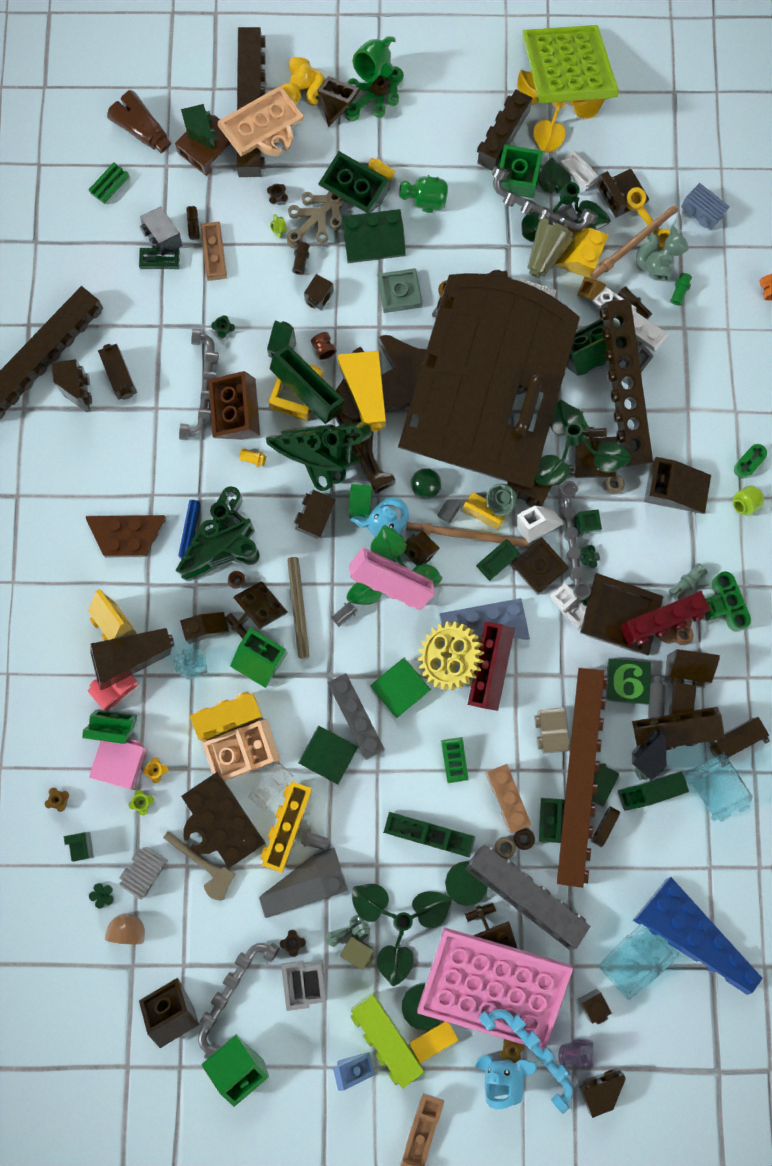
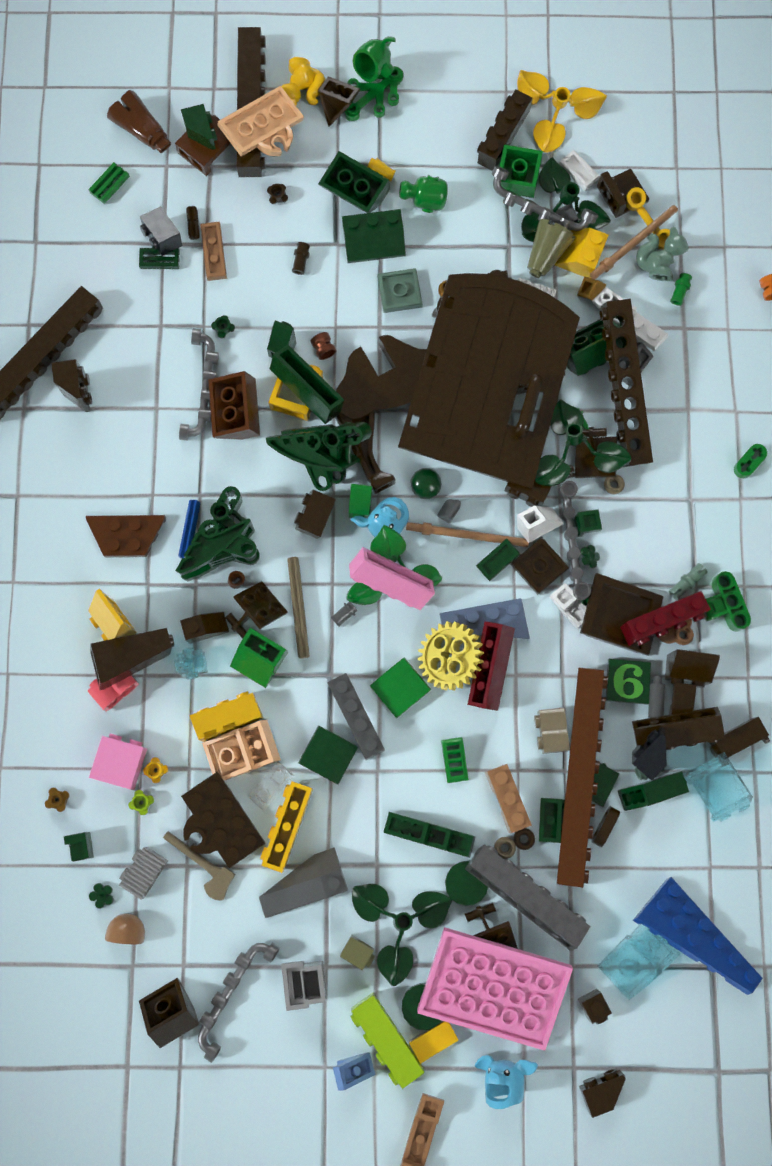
green slope [82,710,137,744] -> none
dark brown brick [98,343,137,400] -> none
green slope [202,1034,269,1107] -> none
yellow pin [239,448,266,467] -> none
lime plate [270,214,287,238] -> none
dark brown plate [280,930,306,957] -> none
dark tan plant [287,192,345,249] -> none
flat silver pin [300,830,329,851] -> none
dark brown brick [304,274,334,310] -> none
sand green piece [325,916,370,947] -> none
yellow slope [338,351,386,431] -> none
dark brown plate [370,77,390,96] -> none
dark brown brick [404,531,440,566] -> none
yellow panel [462,492,506,530] -> none
medium azure bar [478,1009,574,1114] -> none
sand green hair [486,483,517,516] -> none
pearl gold plate [500,1039,525,1063] -> none
lime plate [522,25,619,104] -> none
clear purple piece [558,1040,594,1069] -> none
dark brown axle [617,286,652,320] -> none
dark brown slope [644,457,711,514] -> none
sand blue brick [681,183,730,230] -> none
lime head [733,485,764,516] -> none

